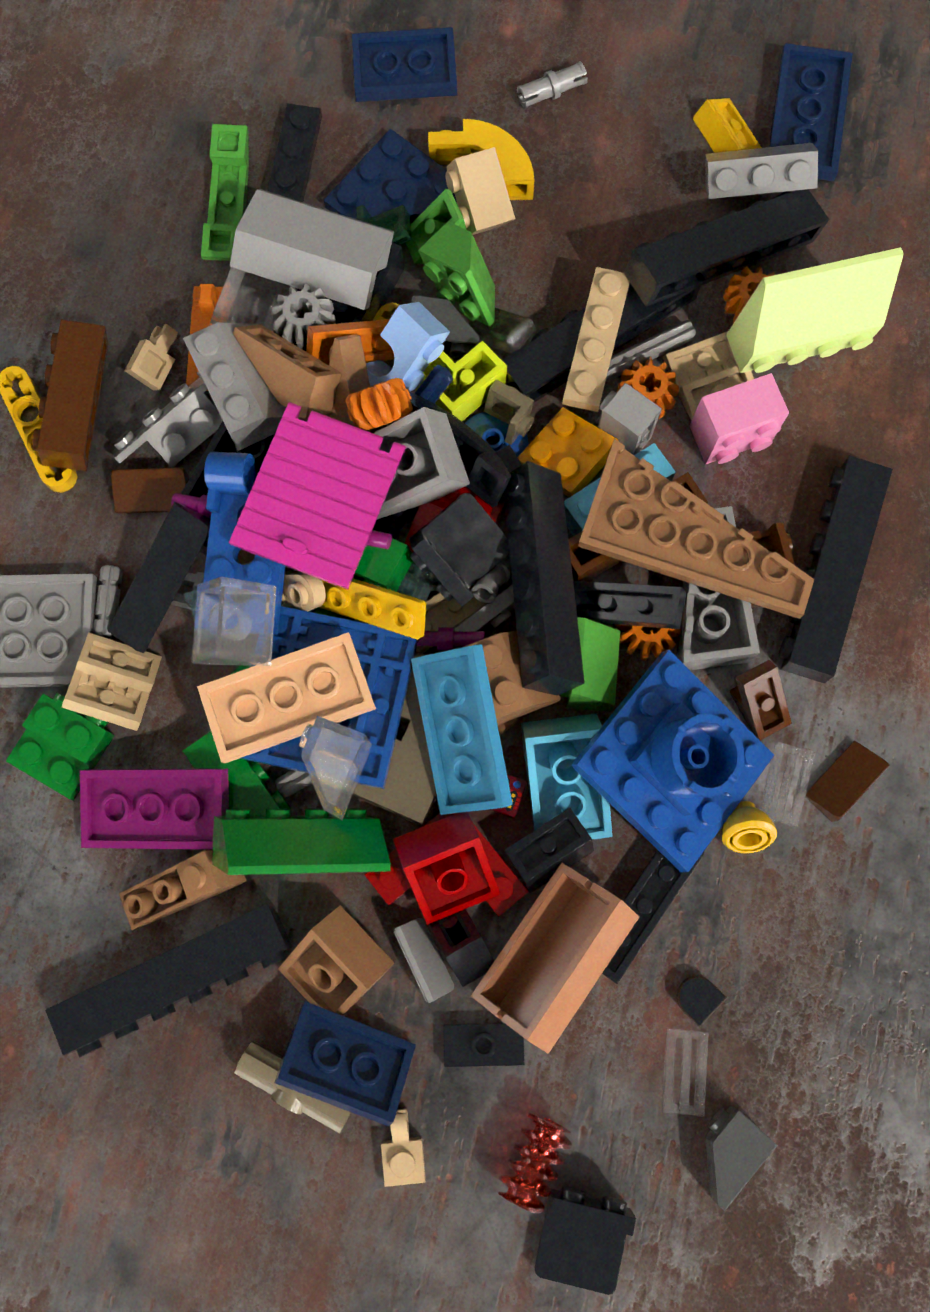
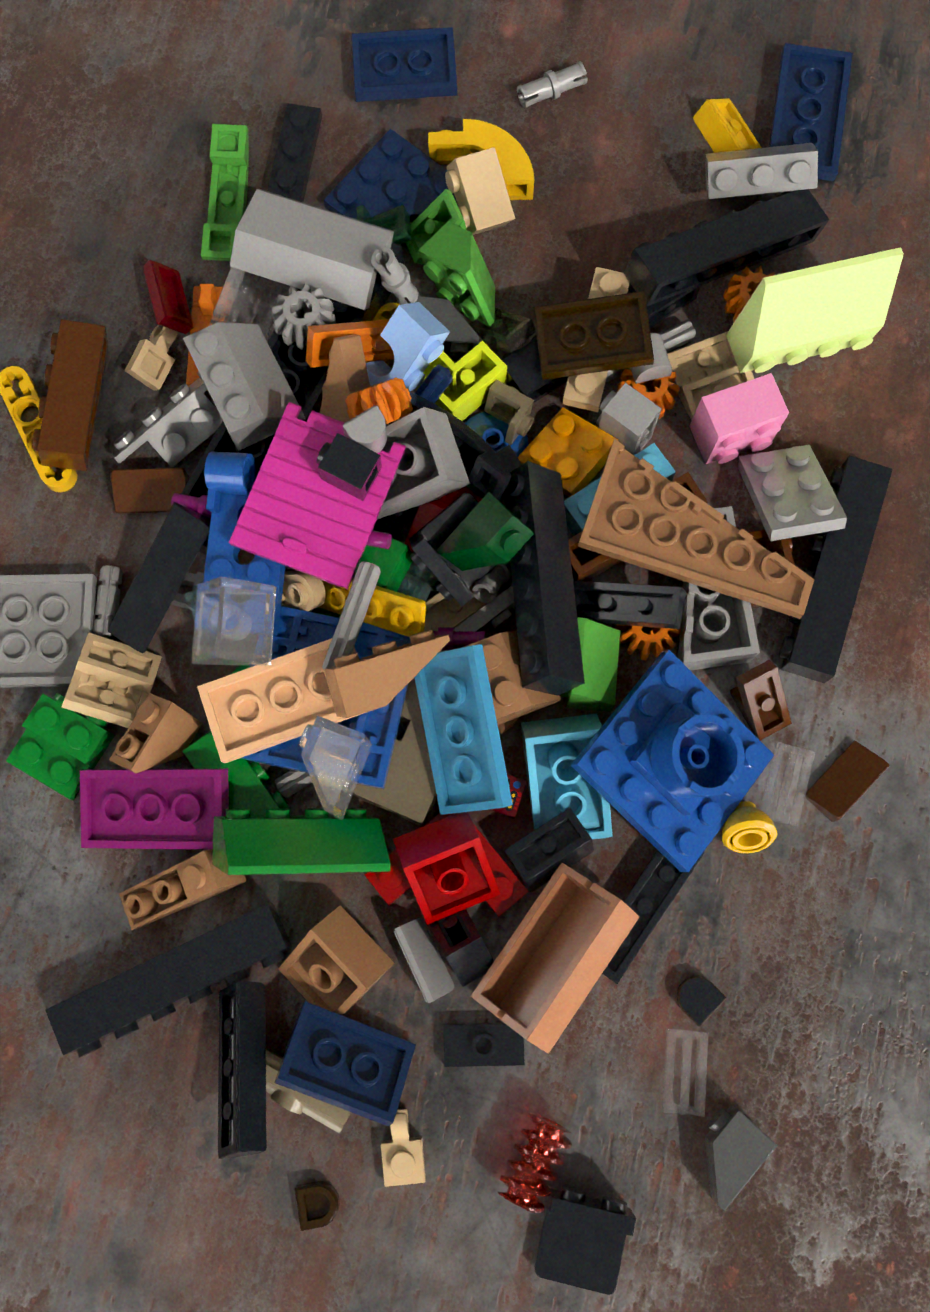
medium nougat slope [233,325,342,421] -> none
none -> medium nougat slope [109,693,202,774]
none -> dark red tile [143,260,194,334]
none -> black slope [218,981,267,1159]
none -> dark brown tile [295,1181,340,1231]
none -> black brick [316,433,382,501]
none -> light grey axle [322,561,381,669]
none -> medium nougat slope [323,630,450,718]
none -> light grey brick [343,406,387,453]
none -> light grey pin [371,247,419,305]
none -> dark green slope [436,492,534,571]
none -> dark brown tile [533,291,654,380]
none -> light grey brick [631,333,672,384]
none -> light grey plate [738,445,847,541]

